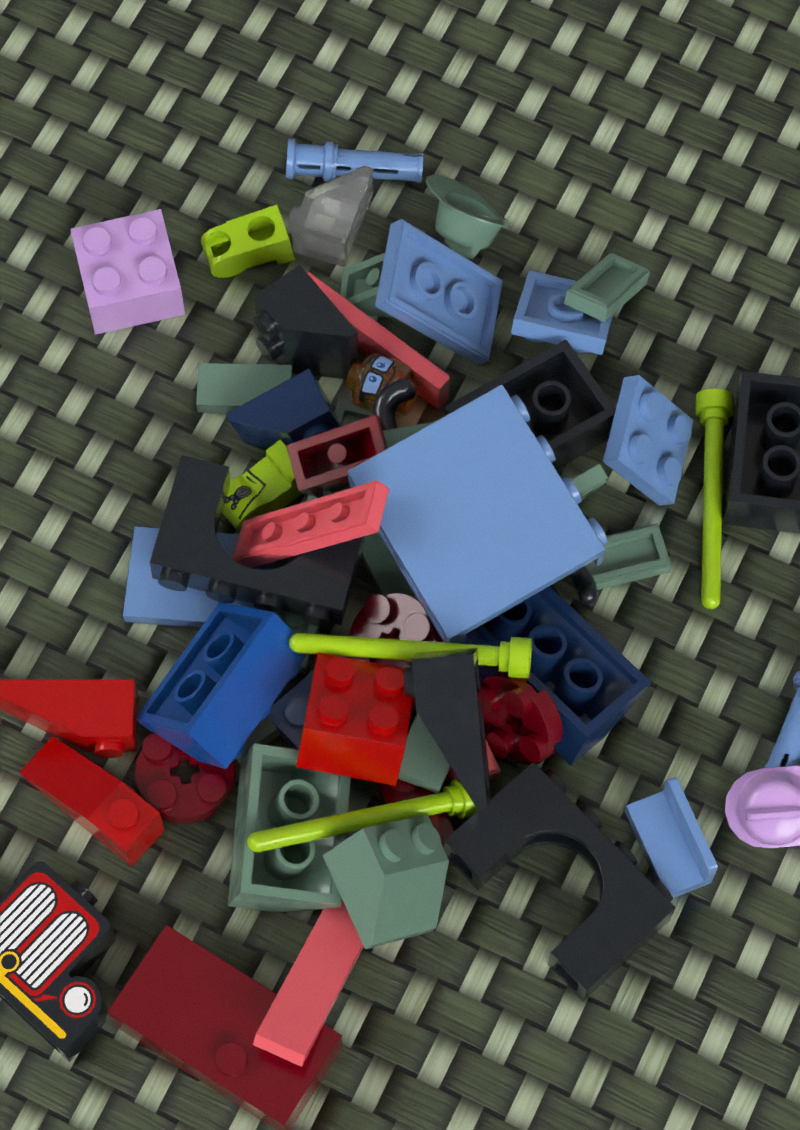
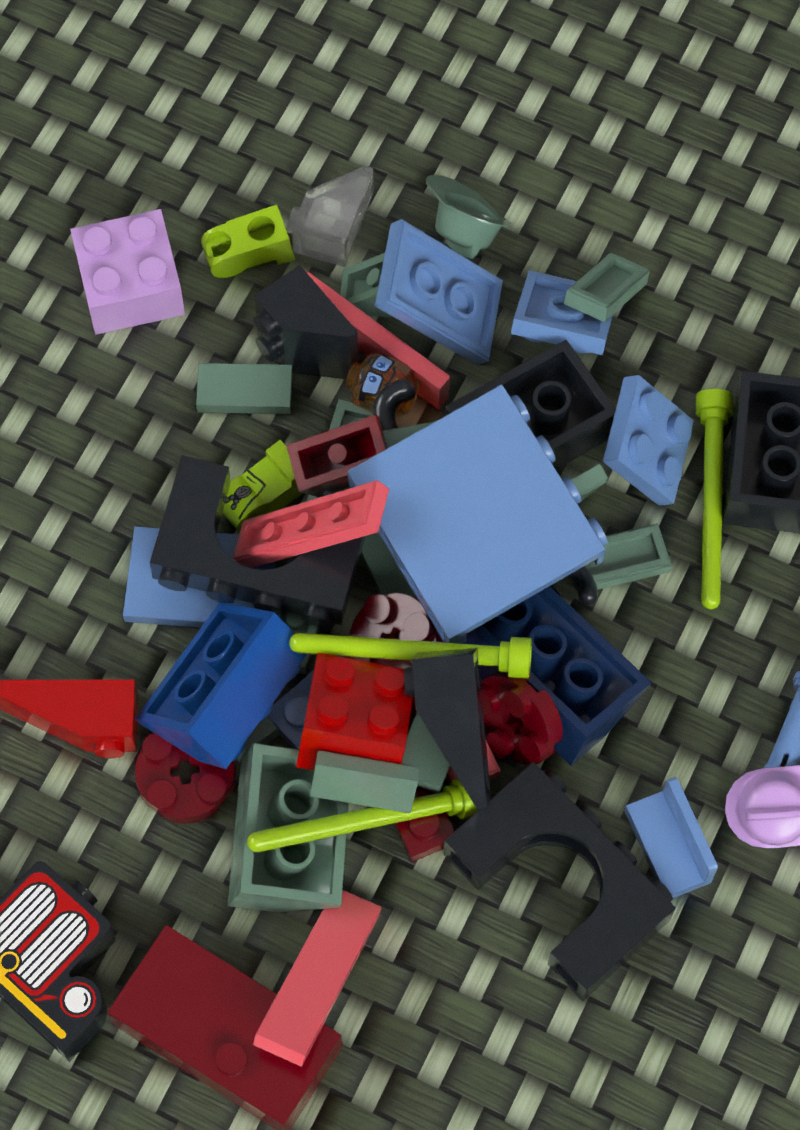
red slope [19,736,165,867] -> none
dark blue slope [226,369,341,448] -> none
medium blue pin [286,138,423,183] -> none
sand green slope [322,815,449,949] -> none
none -> sand green tile [310,751,420,813]

